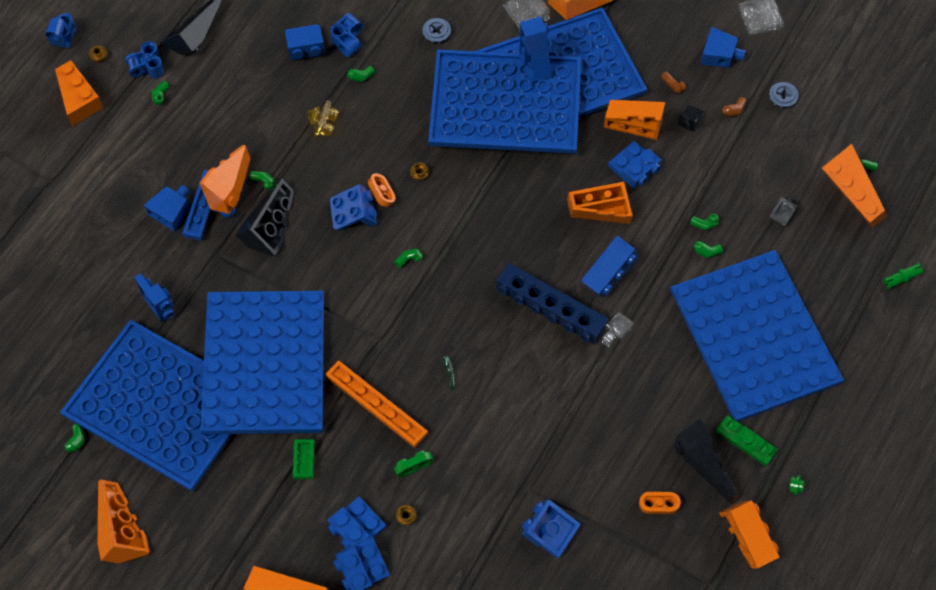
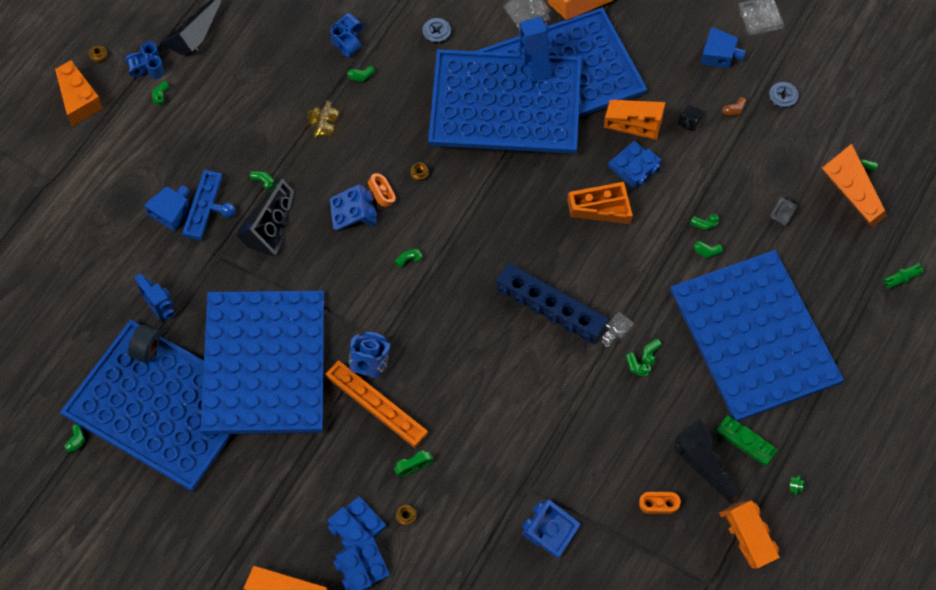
blue piece [45,13,76,48] -> none
orange wedge [98,479,150,564] -> none
orange wedge [200,145,251,214] -> none
blue bracket [285,24,325,61] -> none
green plate [293,439,315,480] -> none
clear green helmet [442,356,455,390] -> none
blue wedge [581,236,640,298] -> none
dark orange arm [661,72,686,93] -> none
none -> black wheel [128,325,160,363]
none -> blue brick [349,332,390,378]
none -> green arm [625,353,651,377]
none -> green arm [642,339,662,366]

